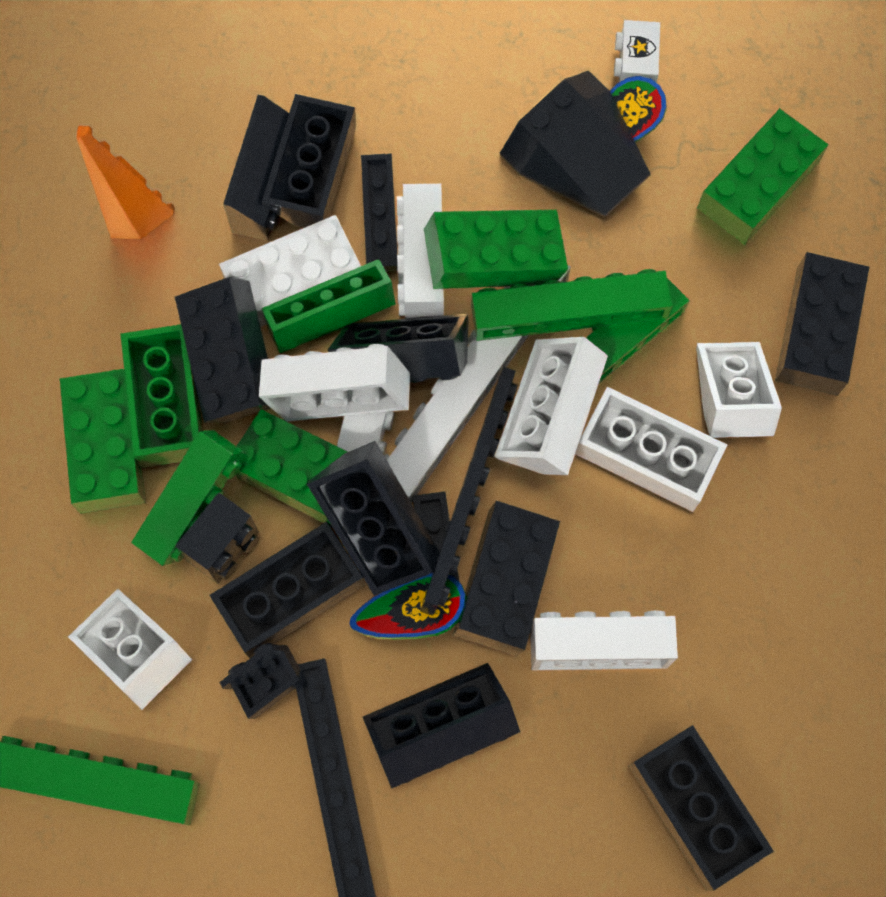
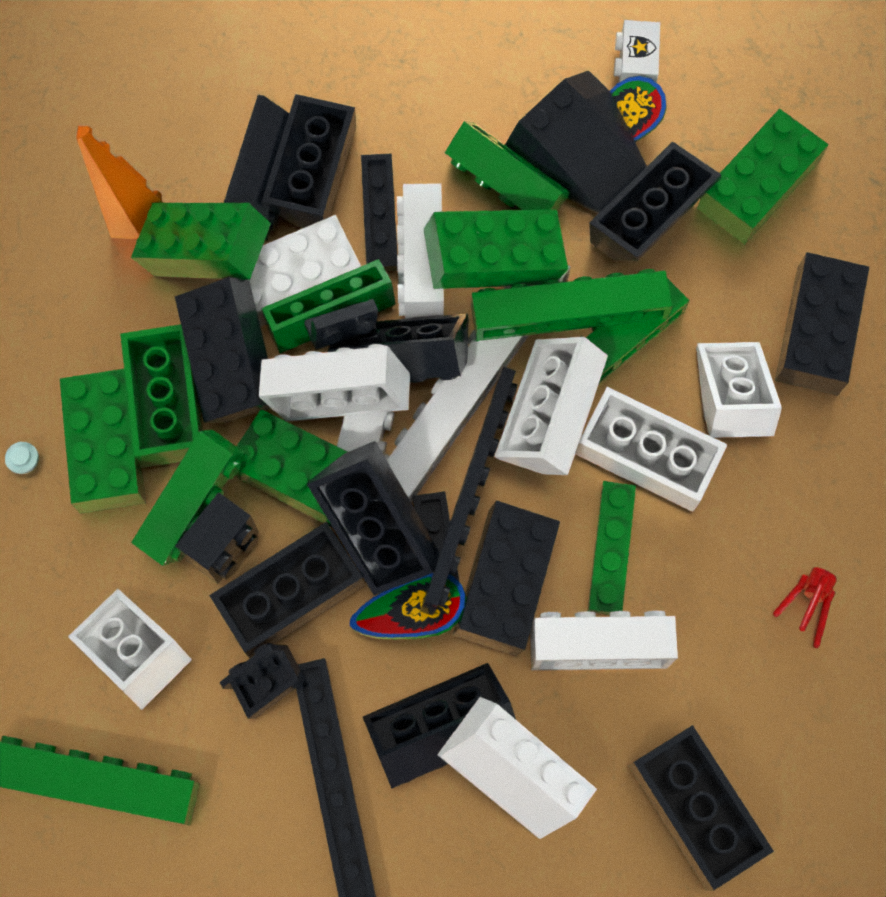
none -> light aqua plate [5,442,39,474]
none -> green brick [131,203,271,280]
none -> black bracket [304,299,378,350]
none -> white slope [437,697,597,839]
none -> green brick [444,121,570,212]
none -> green plate [587,481,636,615]
none -> black slope [589,141,721,261]
none -> red plant [773,567,837,648]

